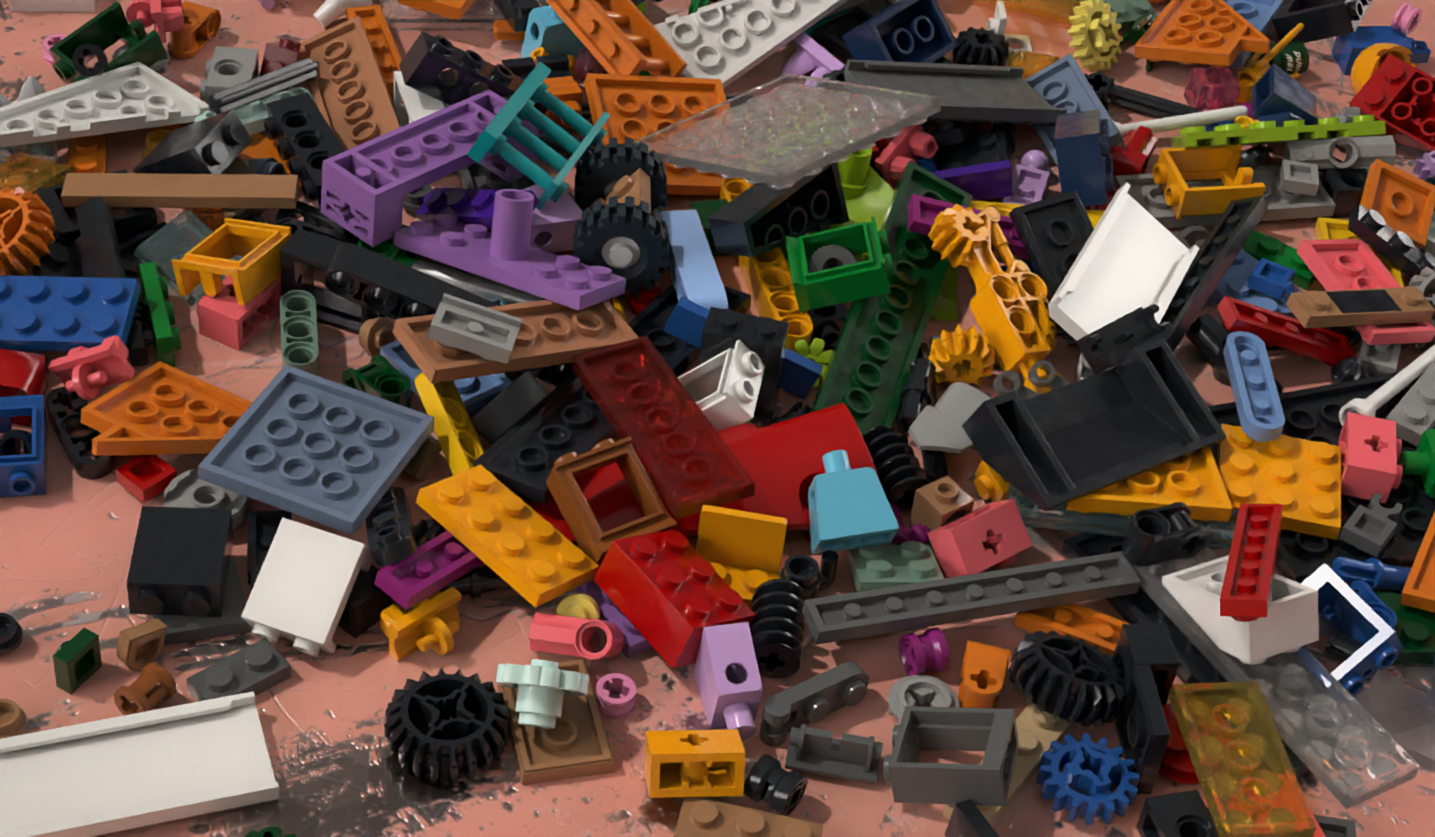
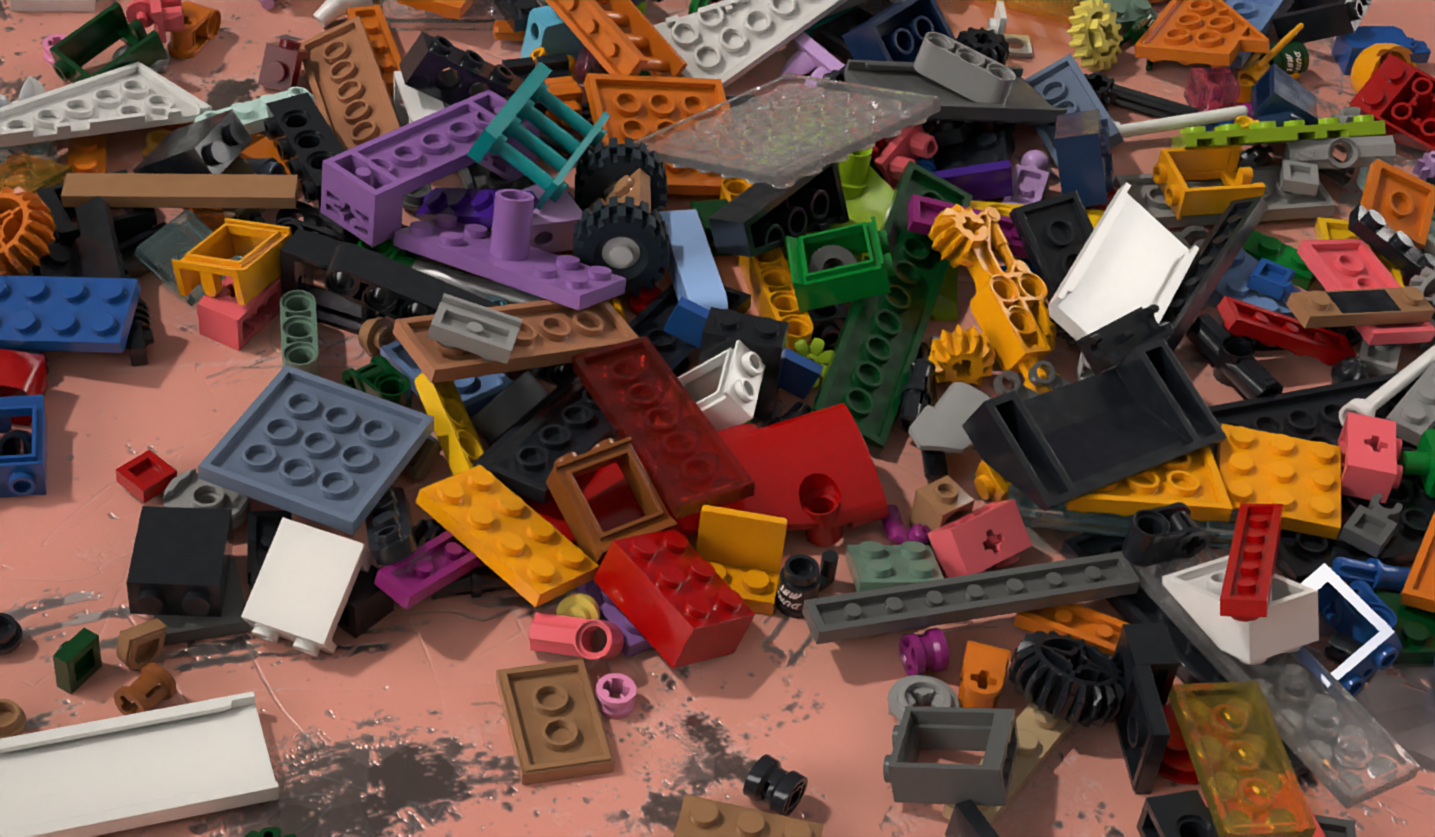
black beam [45,387,113,479] -> none
coral hips [48,335,135,400] -> none
black pin [72,44,108,78] -> none
orange wing [80,361,252,456] -> none
green plate [139,262,181,367] -> none
dark grey plate [187,638,291,702] -> none
light grey brick [200,46,259,105] -> none
axle [208,58,319,114] -> none
light orange hips [380,587,461,662] -> none
black gear [384,667,510,783] -> none
light aqua plant [495,659,590,729] -> none
light orange brick [644,729,746,798] -> none
lavender torso [693,622,762,740] -> none
black piece [749,579,807,678] -> none
dark grey plate [759,661,869,746] -> none
dark grey hinge [785,724,883,784] -> none
medium azure torso [808,450,899,555] -> none
black piece [862,425,930,512] -> none
clear yellow hair [1006,50,1060,80] -> none
blue gear [1037,733,1140,825] -> none
red piece [1111,126,1158,177] -> none
medium blue plate [1223,331,1285,442] -> none
black brick [1322,168,1368,218] -> none
bright pink bush [1392,2,1422,35] -> none
none -> light grey beam [913,32,1016,104]

